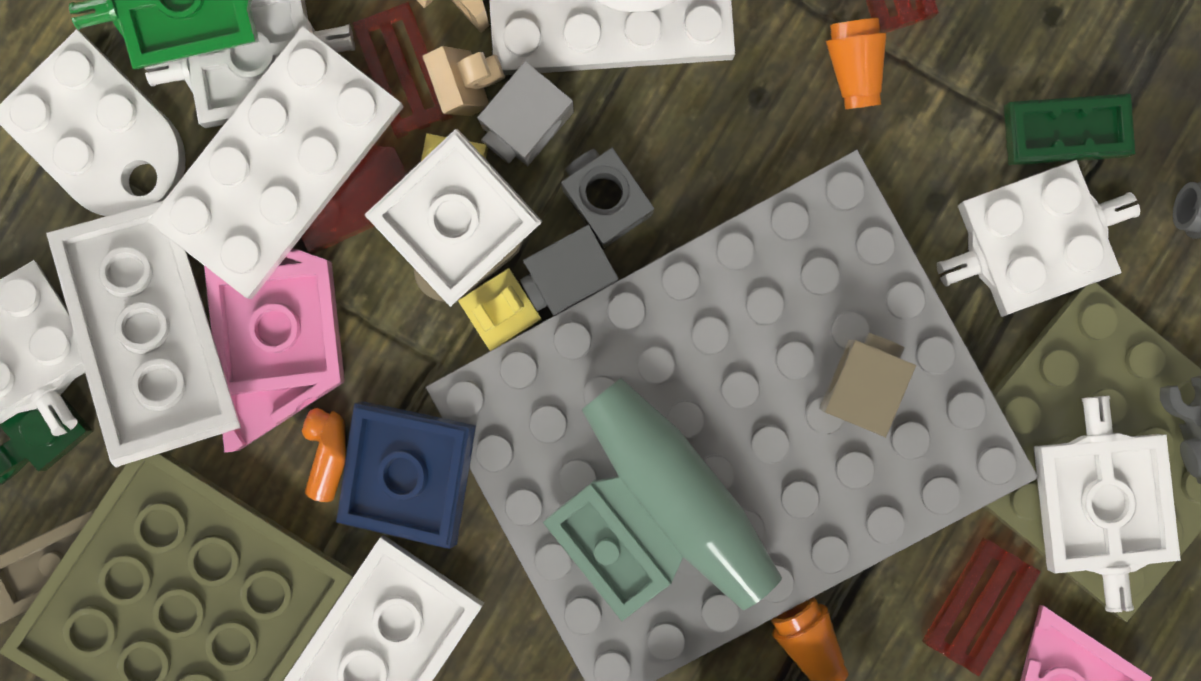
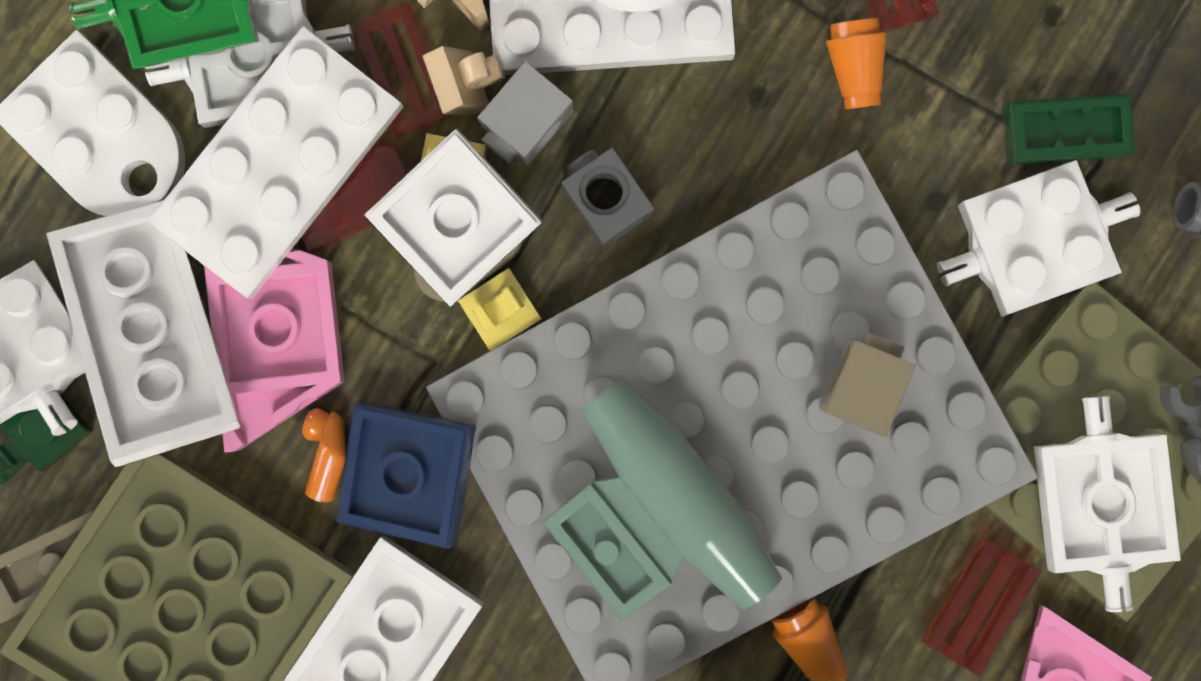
dark grey brick [520,224,618,316] -> none

